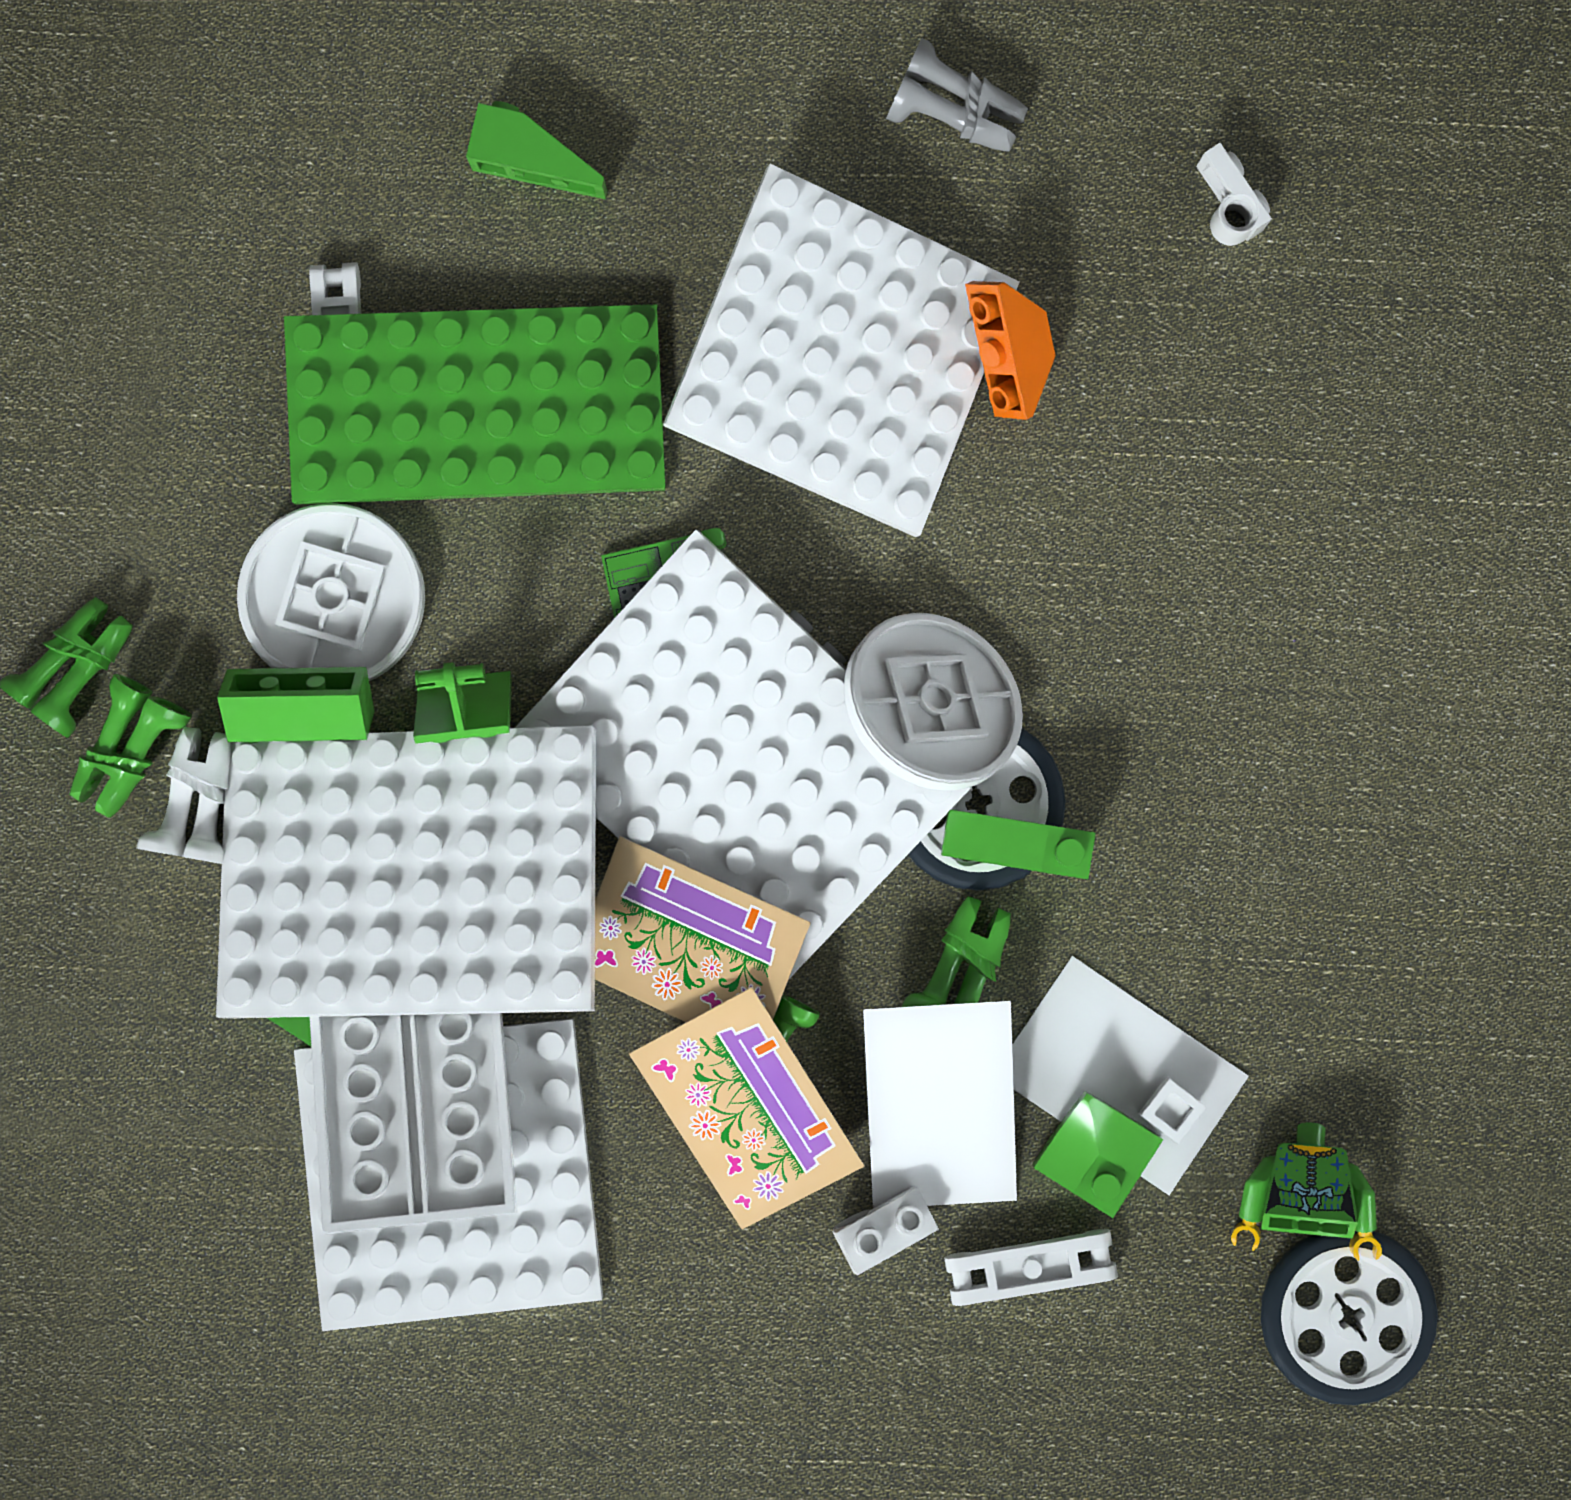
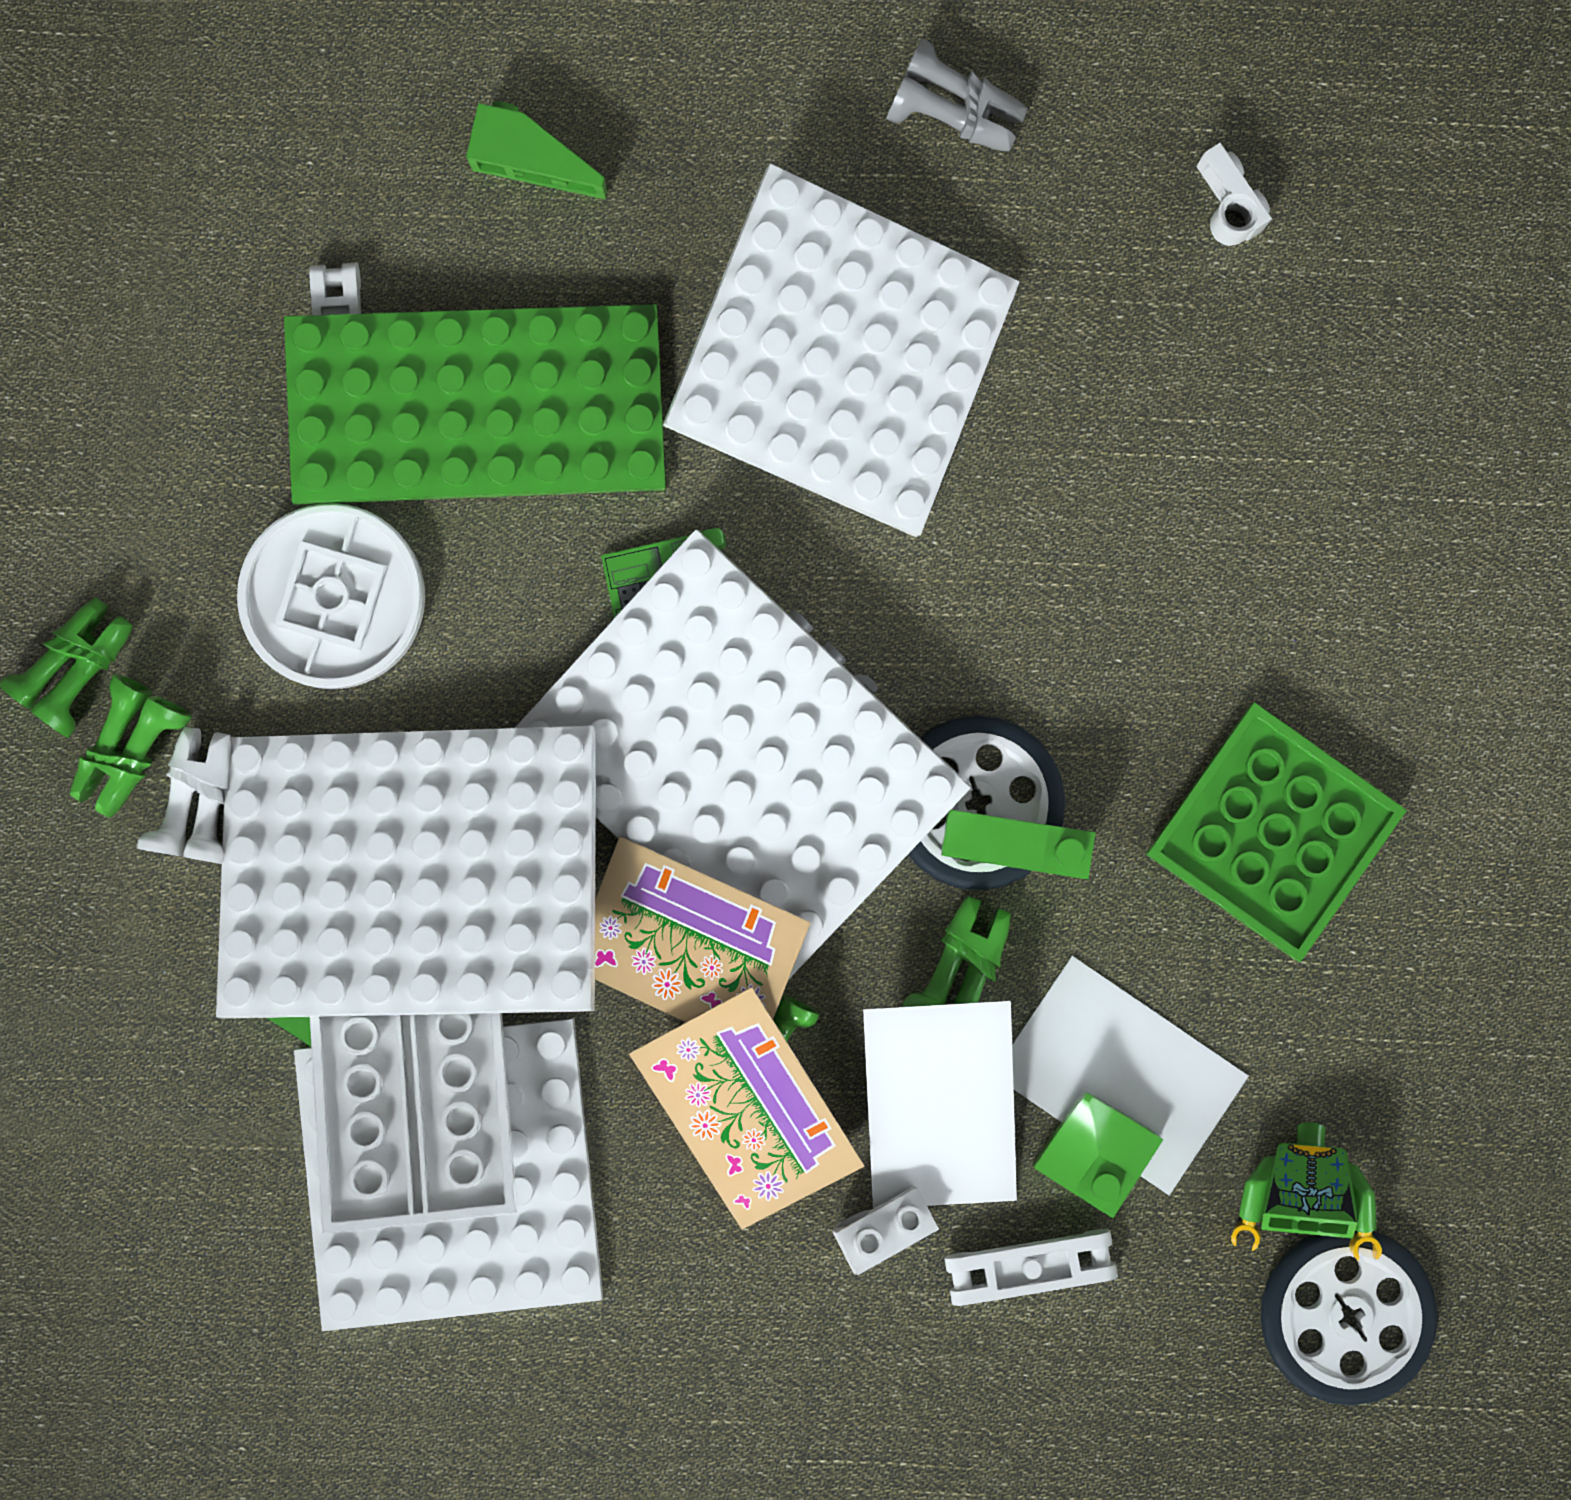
bright green brick [217,667,375,743] -> none
bright green plate [413,662,512,744] -> none
white plate [844,613,1023,790] -> none
orange slope [965,281,1056,420] -> none
white plate [1138,1076,1207,1144] -> none
none -> bright green plate [1145,702,1407,963]

